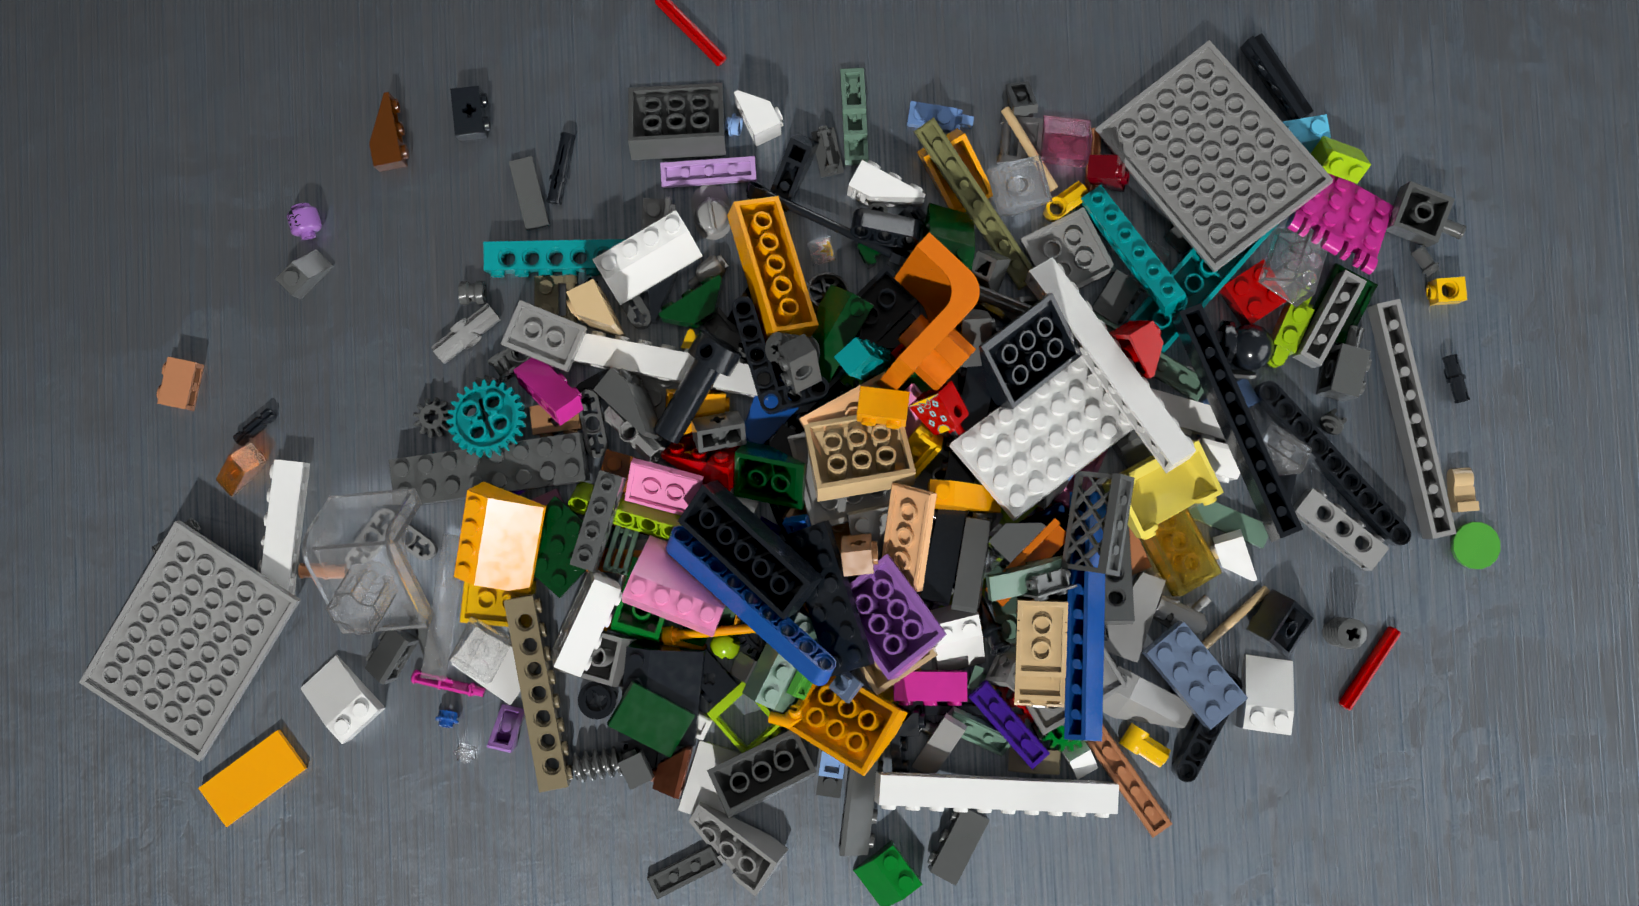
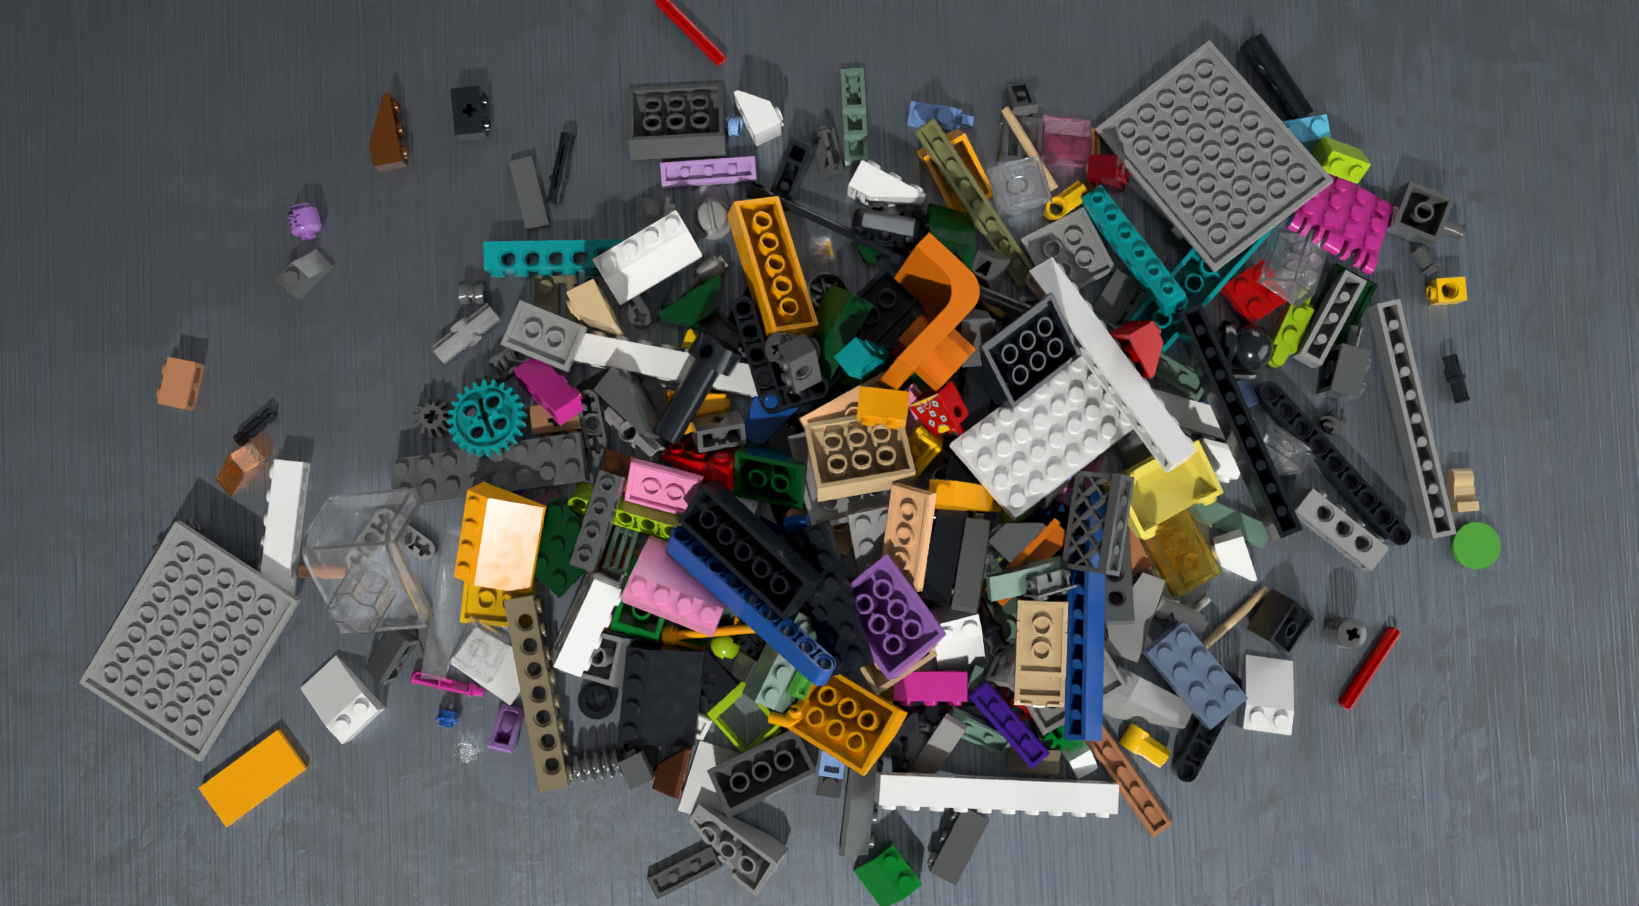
dark green tile [607,681,695,757] -> none
sand blue tile [828,671,864,703] -> none
brick [841,533,878,577] -> none

